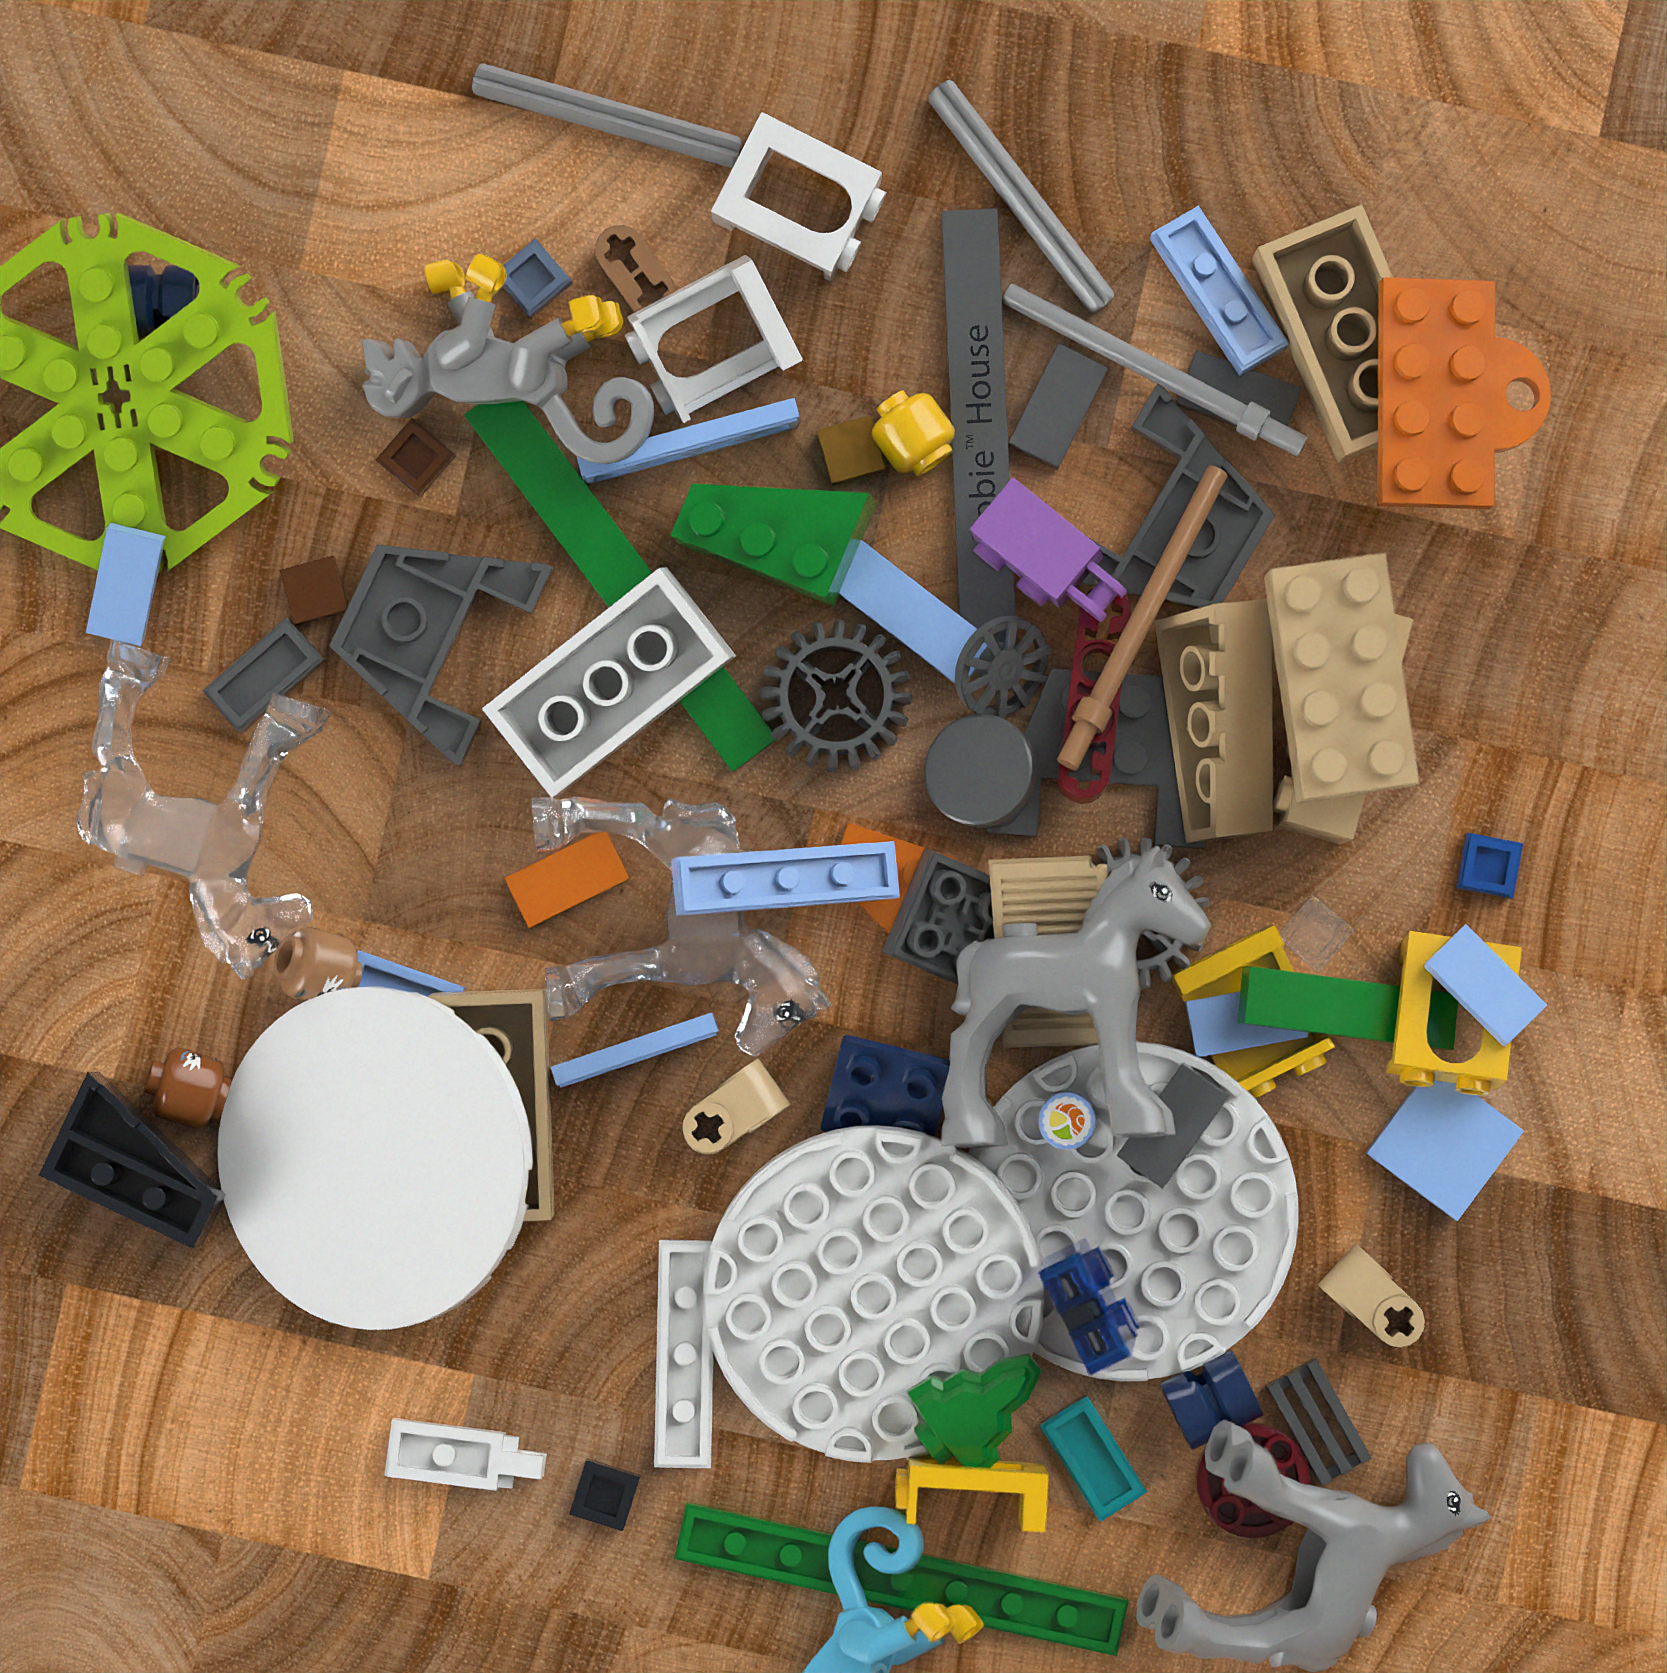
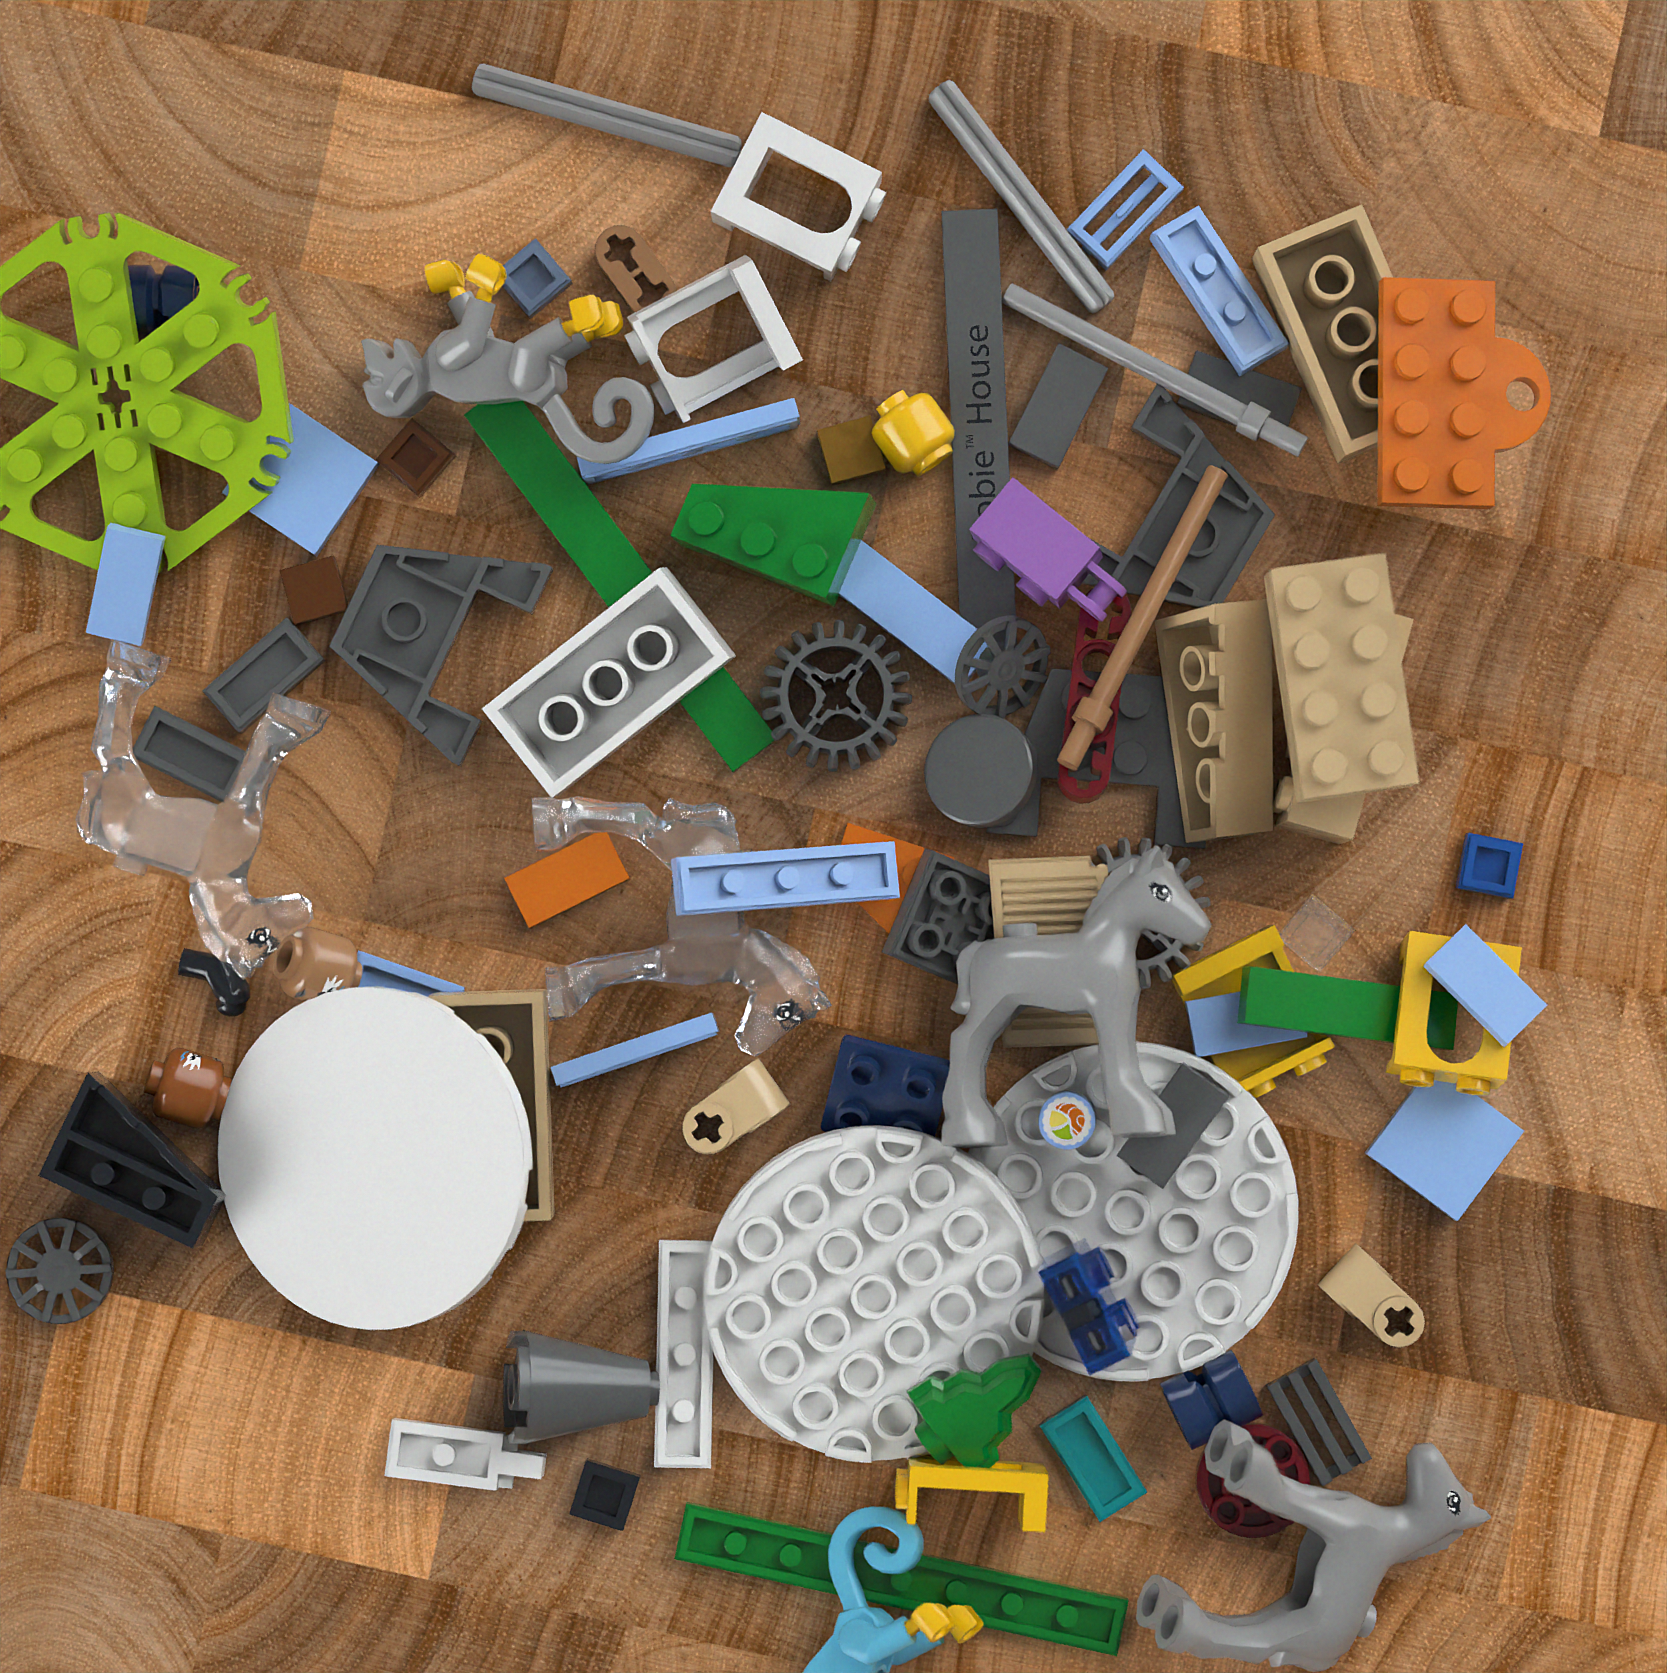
none -> dark grey wheel [5,1217,114,1324]
none -> dark grey tile [129,706,257,807]
none -> black arm [178,948,250,1017]
none -> light blue tile [222,403,379,557]
none -> dark grey cone [503,1330,660,1445]
none -> light blue tile [1067,149,1184,270]

